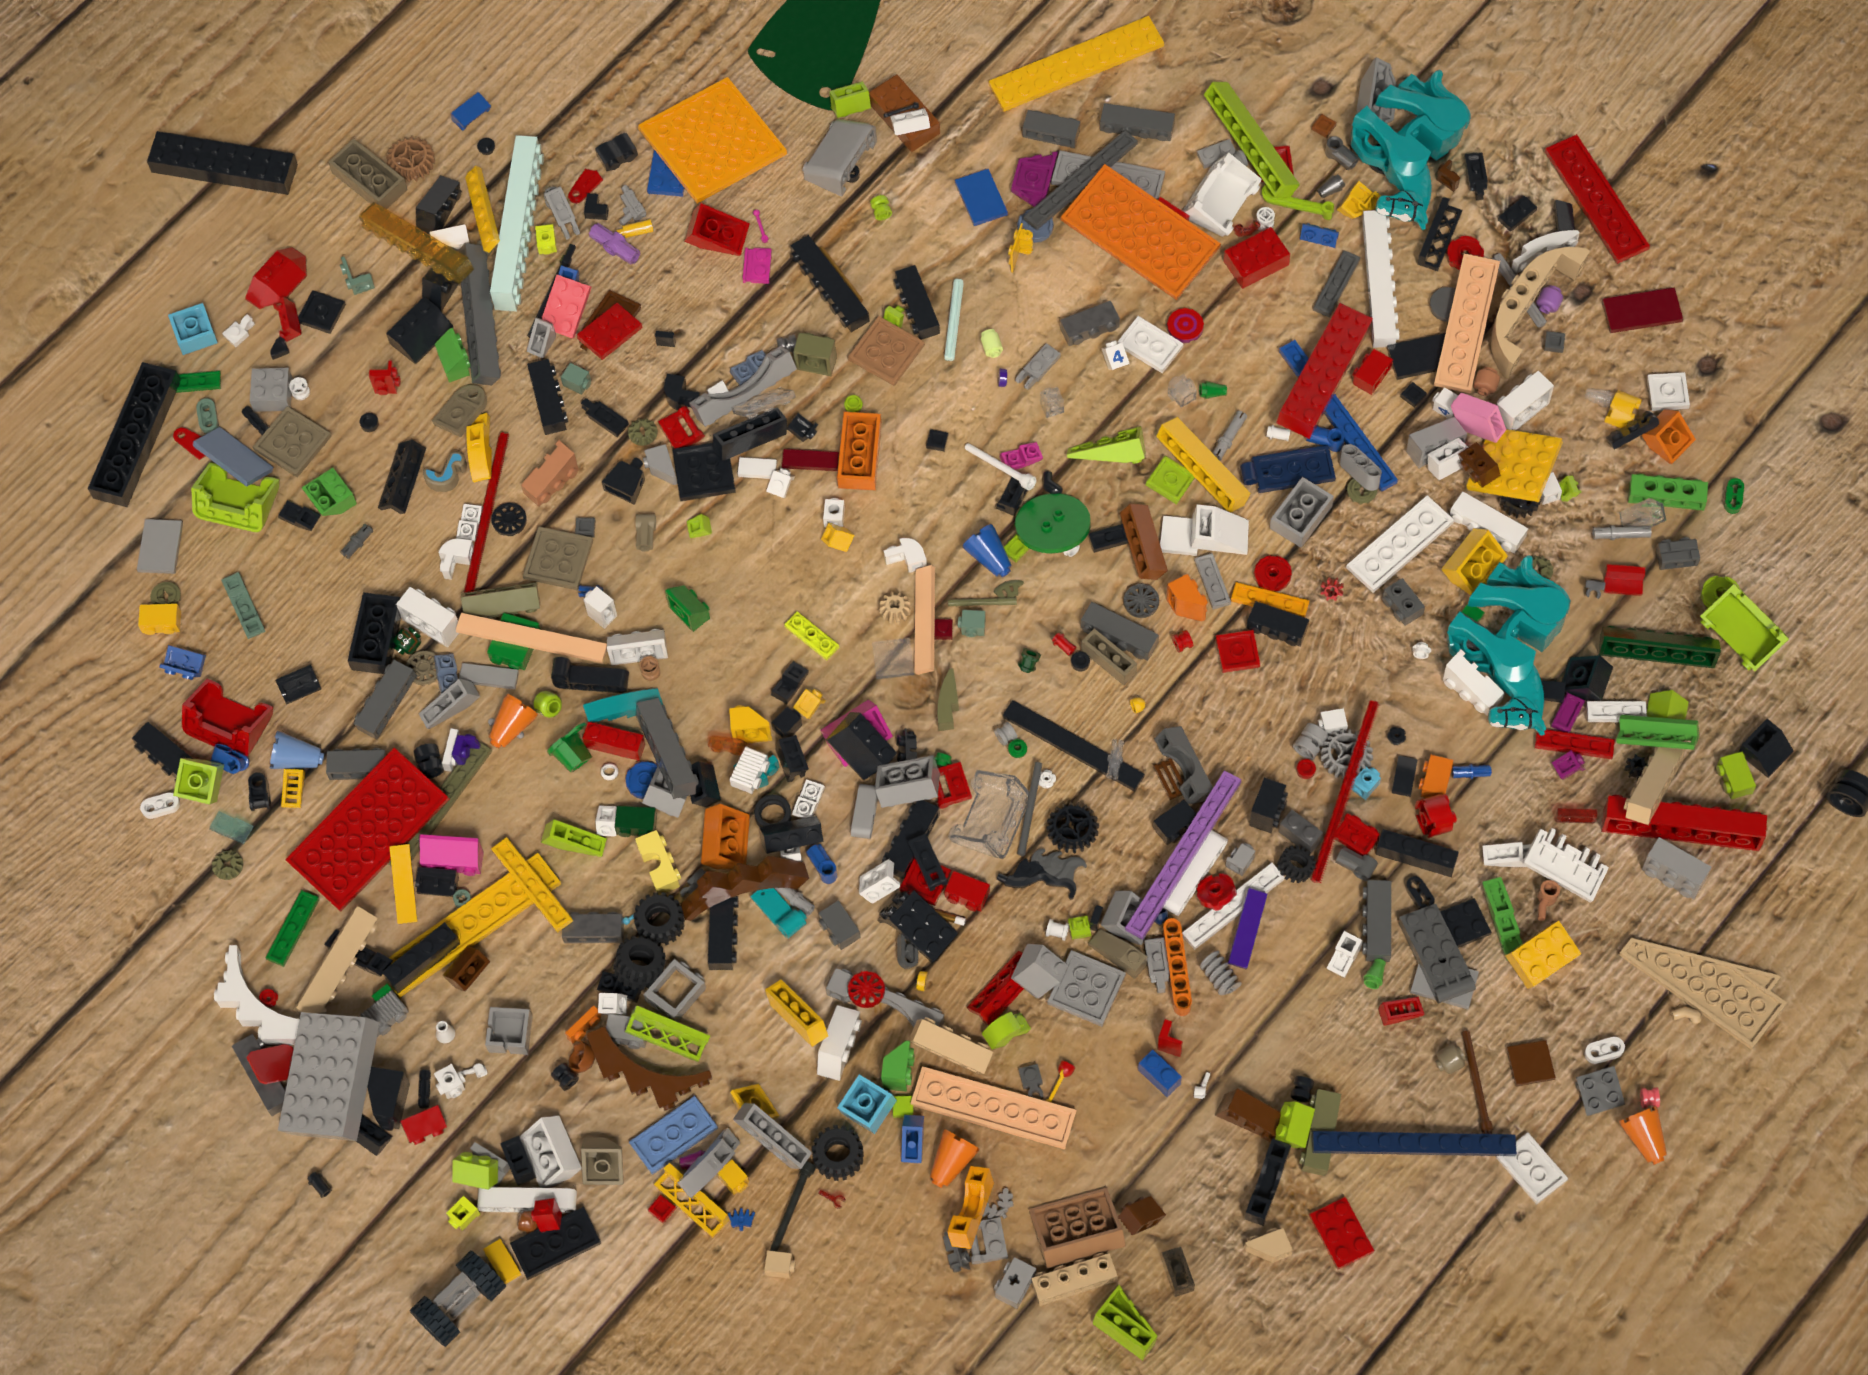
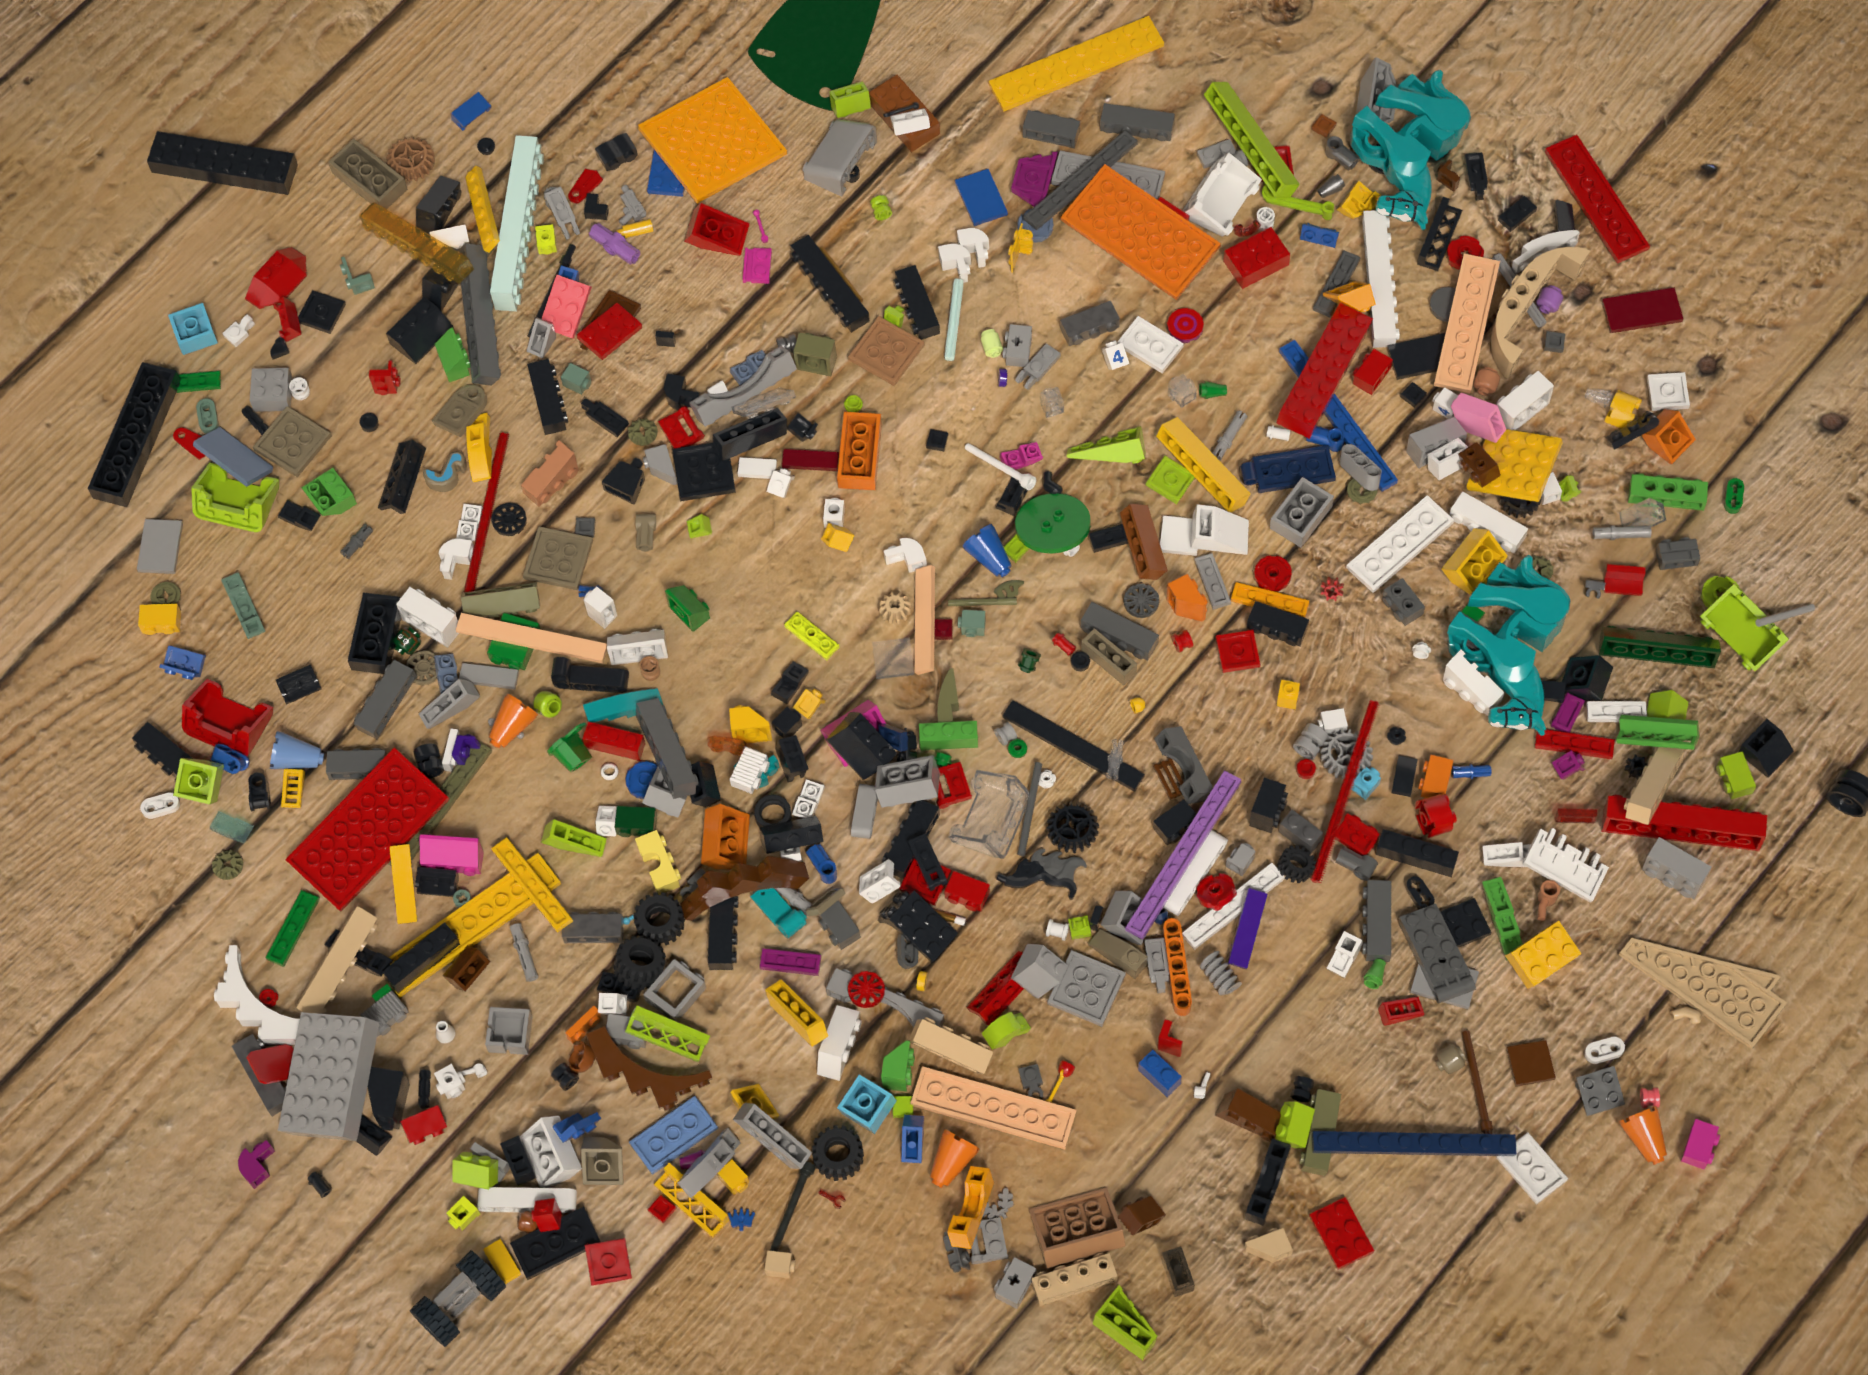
none -> magenta brick [238,1140,275,1189]
none -> light grey pin [509,923,539,982]
none -> blue bracket [553,1112,601,1143]
none -> red plate [585,1238,632,1286]
none -> magenta plate [760,948,822,976]
none -> dark tan tile [806,888,846,917]
none -> dark blue plate [878,723,908,752]
none -> bright green brick [919,721,978,751]
none -> white brick [938,244,971,283]
none -> white brick [957,228,989,268]
none -> light grey brick [1003,324,1032,367]
none -> yellow brick [1277,680,1300,710]
none -> light orange slope [1323,281,1376,312]
none -> dark pink brick [1681,1119,1720,1169]
none -> light grey bar [1755,604,1815,627]

